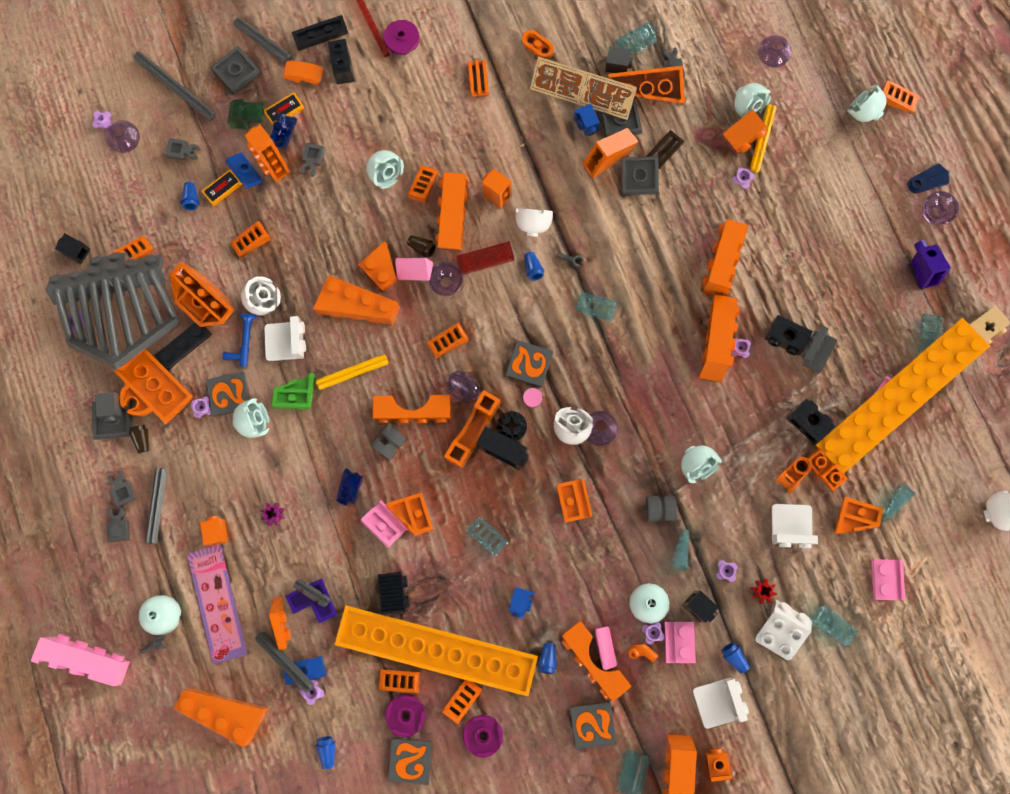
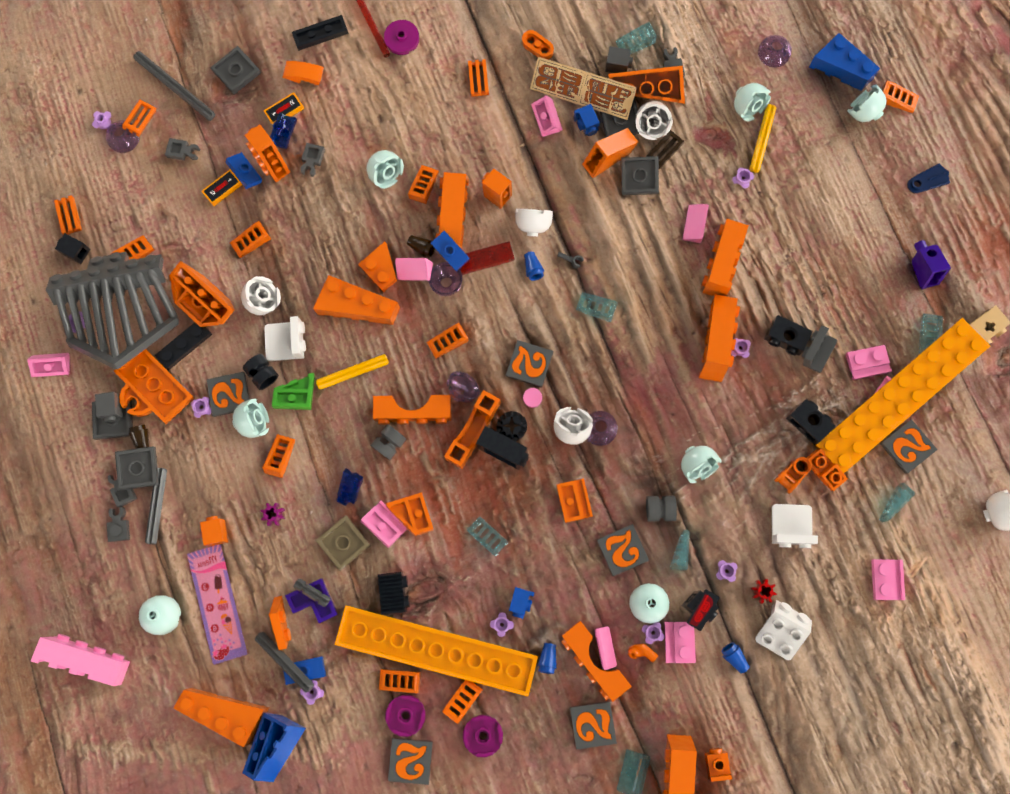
dark grey hand [140,636,168,654] -> none
blue cone [180,182,199,210] -> none
blue piece [223,314,258,367] -> none
clear green brick [228,99,265,129] -> none
dark grey axle [233,17,292,64] -> none
blue cone [315,736,335,769] -> none
black brick [328,39,355,85] -> none
white bracket [693,677,749,729] -> none
orange brick [723,109,767,154] -> none
clear light blue slope [812,606,858,647] -> none
orange wing [834,497,884,534] -> none
clear purple piece [922,191,959,225] -> none
none -> bright pink slope [27,353,70,377]
none -> orange tile [54,195,82,235]
none -> dark grey tile [115,446,159,491]
none -> orange tile [122,100,157,137]
none -> black wheel [243,354,279,390]
none -> blue wedge [243,712,306,782]
none -> orange slope [262,434,295,478]
none -> dark tan plate [315,515,371,571]
none -> blue plate [431,231,470,272]
none -> lavender plate [490,613,514,637]
none -> bright pink slope [531,96,563,137]
none -> tile [597,524,649,576]
none -> white cylinder [635,101,673,140]
none -> bright pink slope [682,204,709,243]
none -> sticker [687,589,719,631]
none -> blue wedge [809,33,880,91]
none -> bright pink plate [846,345,892,380]
none -> dark grey tile [880,419,938,474]

